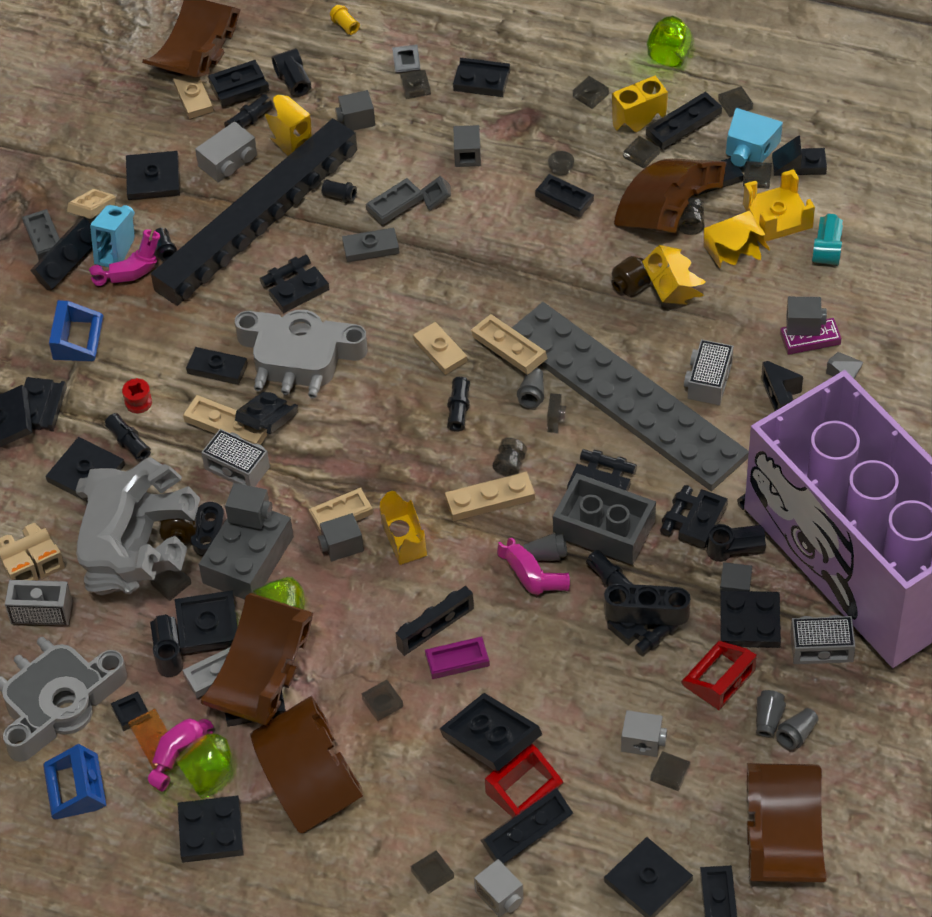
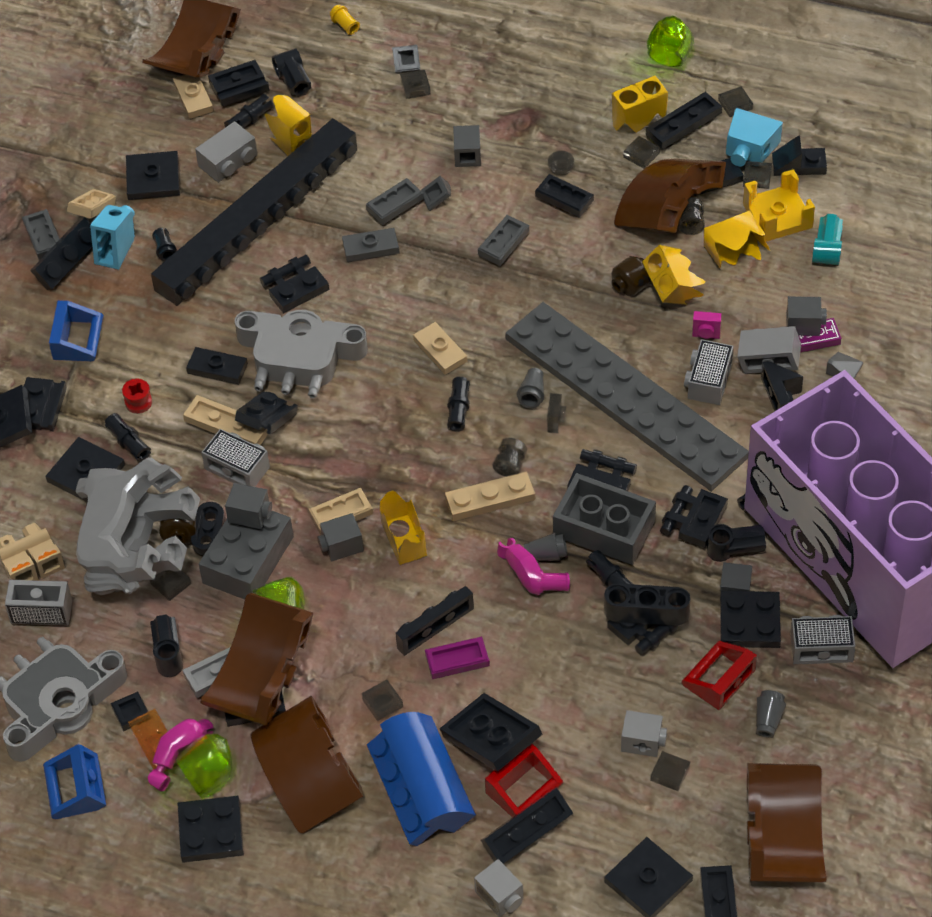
dark pink arm [89,230,160,286] -> none
black plate [175,590,238,654] -> none
black pin [321,179,357,203] -> none
dark grey brick [335,90,375,131] -> none
clear smoke tile [410,850,454,894] -> none
black plate [453,57,510,97] -> none
tan plate [471,314,548,375] -> none
clear smoke plate [573,76,609,109] -> none
dark grey cone [776,708,819,750] -> none
none -> blue brick [367,712,476,846]
none -> dark grey plate [478,215,529,266]
none -> dark pink plate [692,311,722,339]
none -> light grey brick [737,326,801,374]

